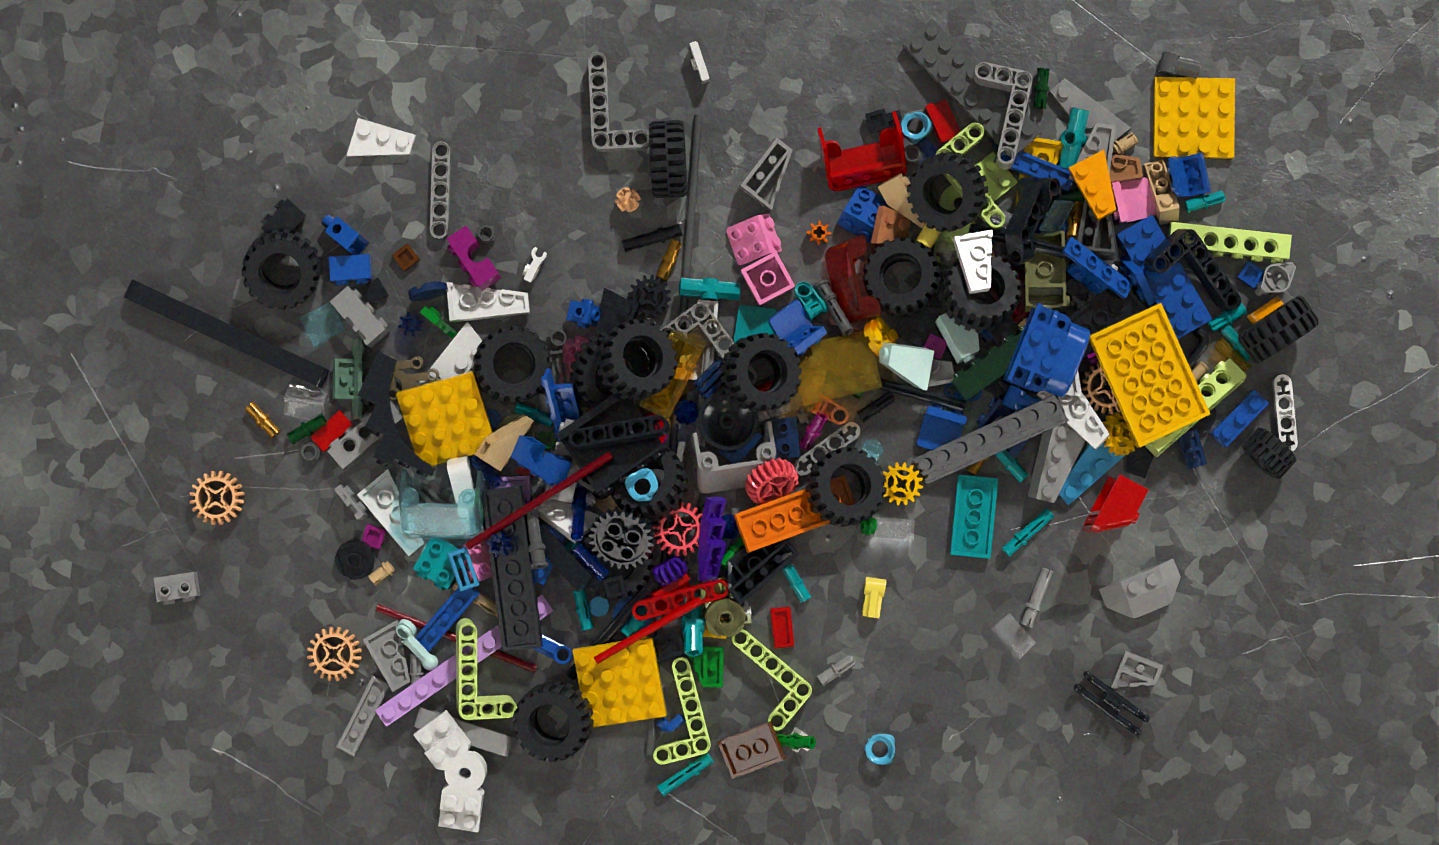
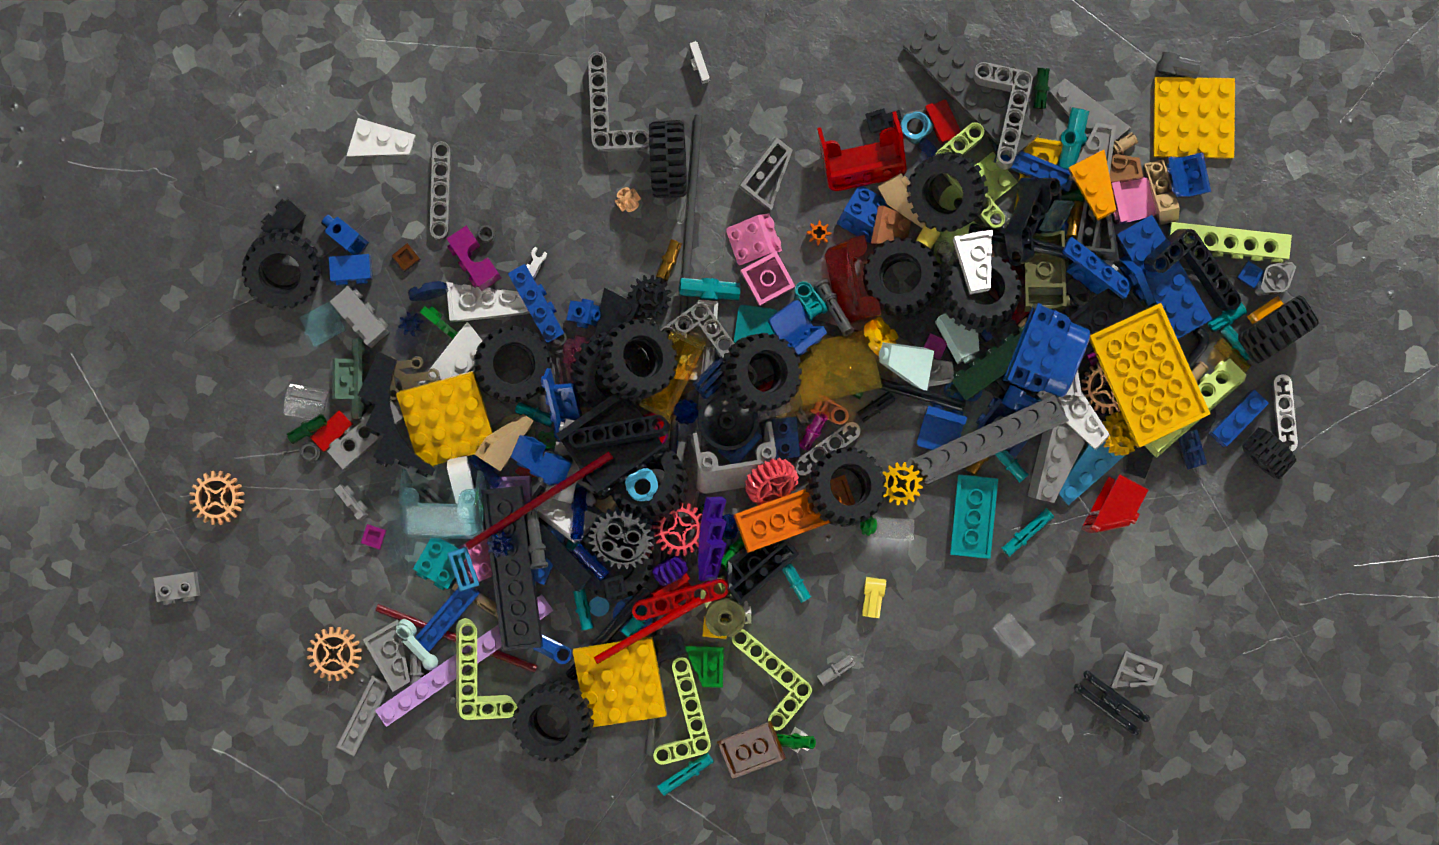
black beam [124,279,330,388] -> none
pearl gold pin [245,401,281,439] -> none
black tile [335,539,376,580] -> none
white wing [357,469,424,557] -> none
black tile [361,278,389,305] -> none
tan pin [368,561,395,585] -> none
white plate [413,710,487,832] -> none
light grey beam [414,707,514,757] -> none
blue tile [486,409,501,429] -> none
black pin [622,223,683,253] -> none
blue arm [657,713,686,732] -> none
teal piece [681,594,705,657] -> none
red tile [770,607,794,649] -> none
clear light blue plate [862,438,884,457] -> none
medium azure piece [864,734,895,765] -> none
dark grey plate [904,145,922,165] -> none
light grey pin [1020,567,1054,628] -> none
light grey wedge [1099,558,1181,619] -> none
teal axle [1184,191,1225,213] -> none
none -> blue bracket [508,264,564,343]

